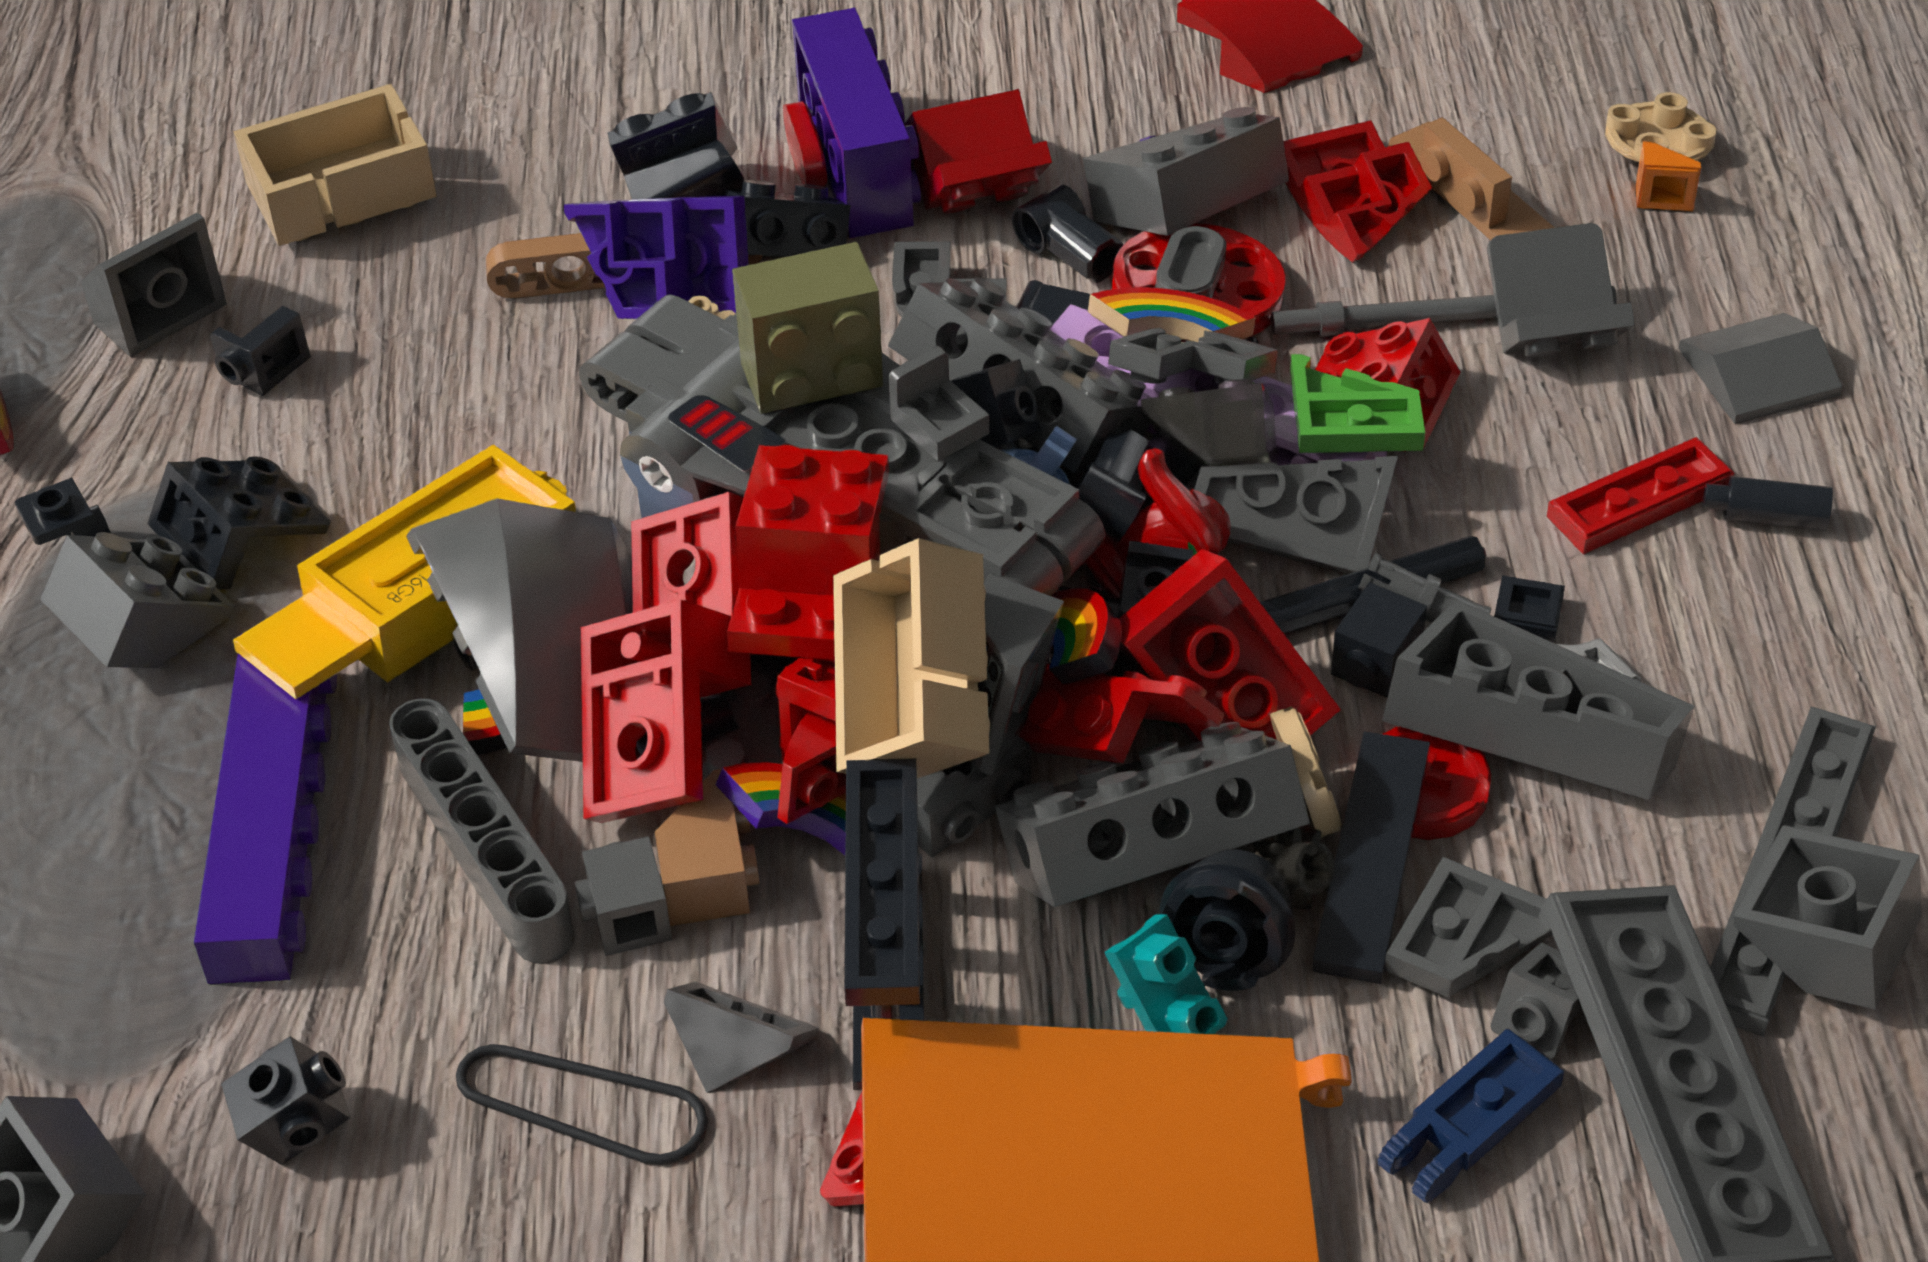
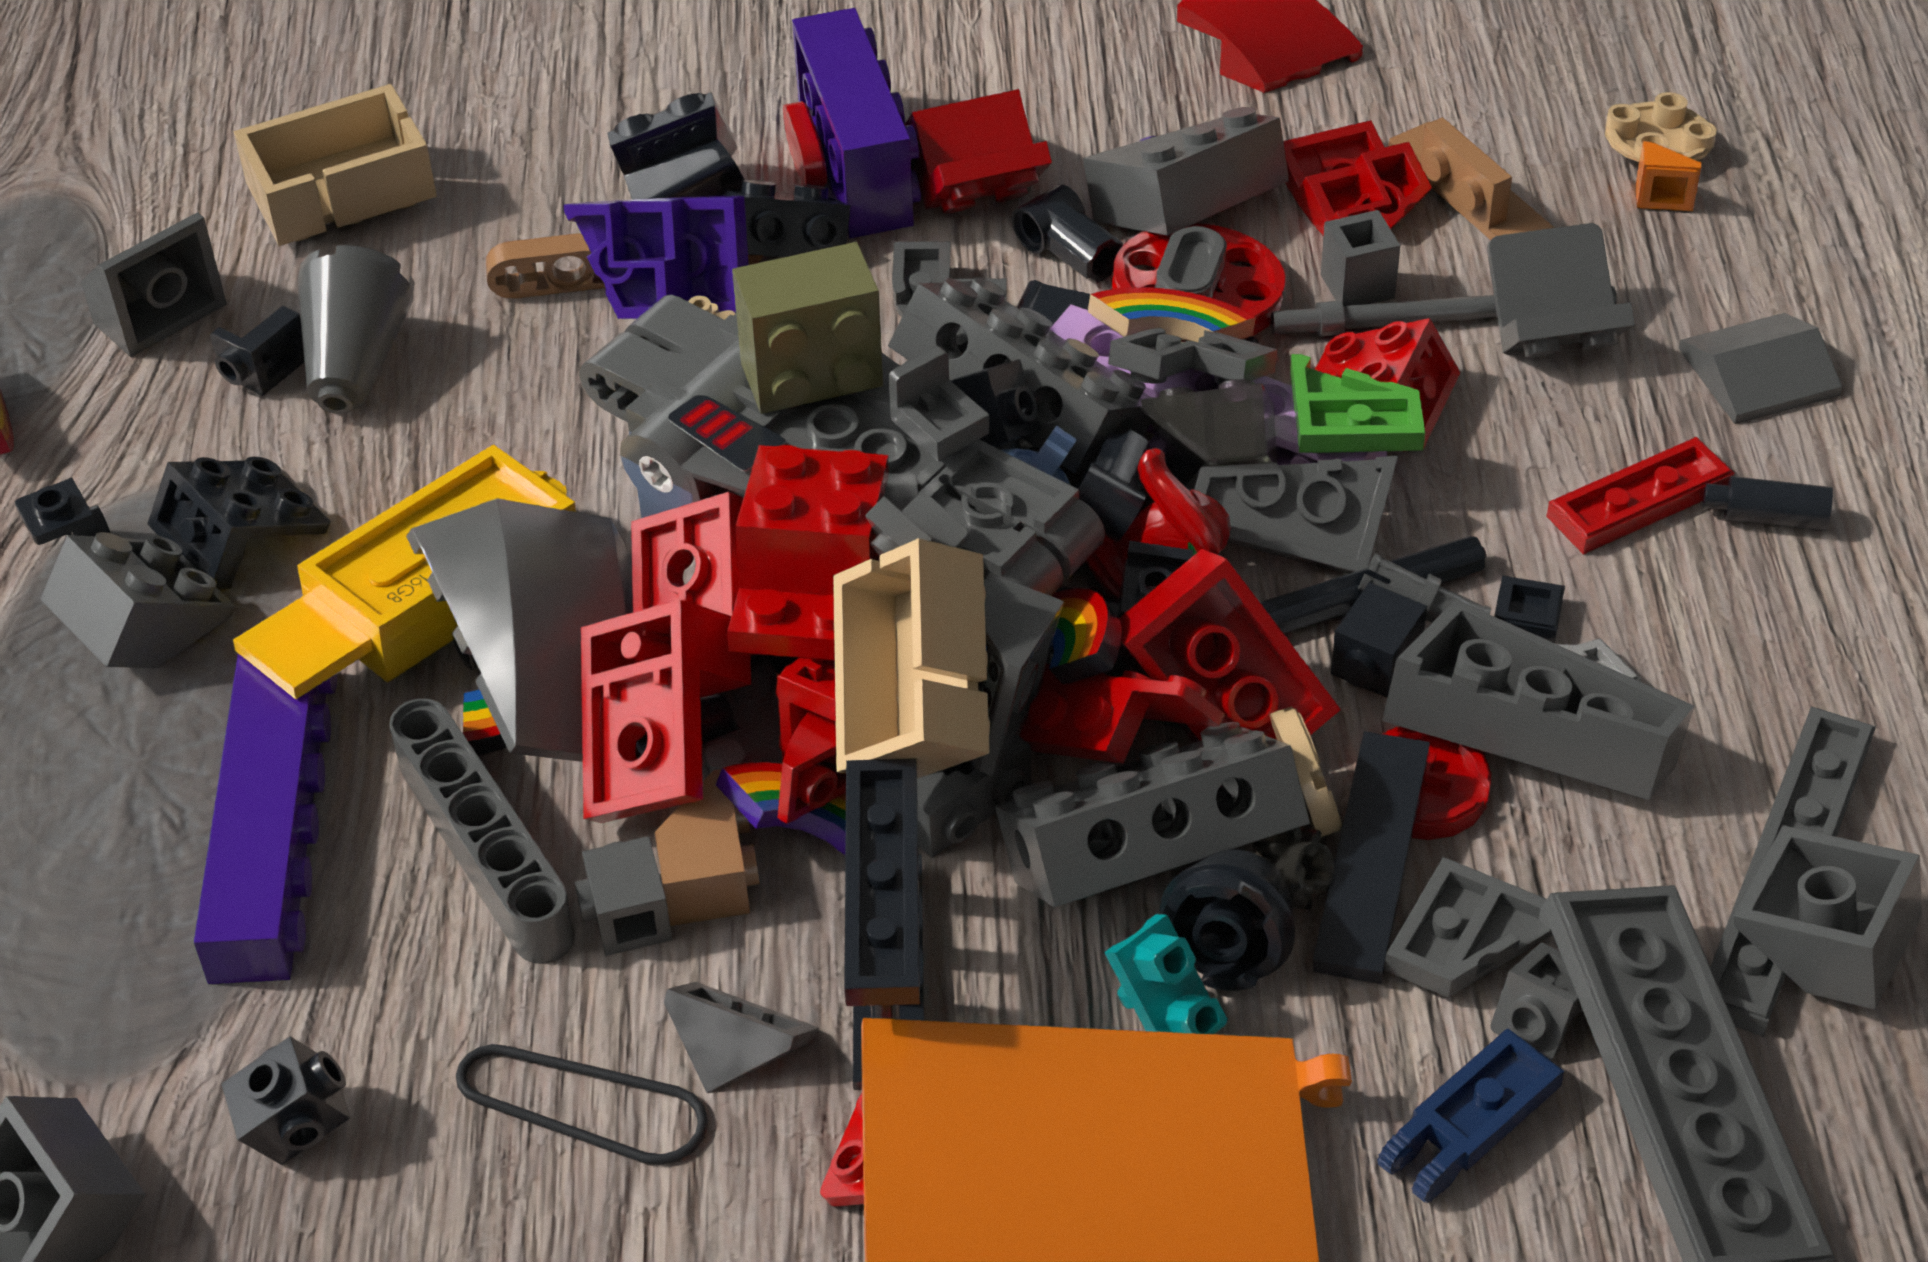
none -> dark grey cone [298,245,415,414]
none -> dark grey bracket [865,492,969,555]
none -> dark grey brick [1320,210,1401,306]

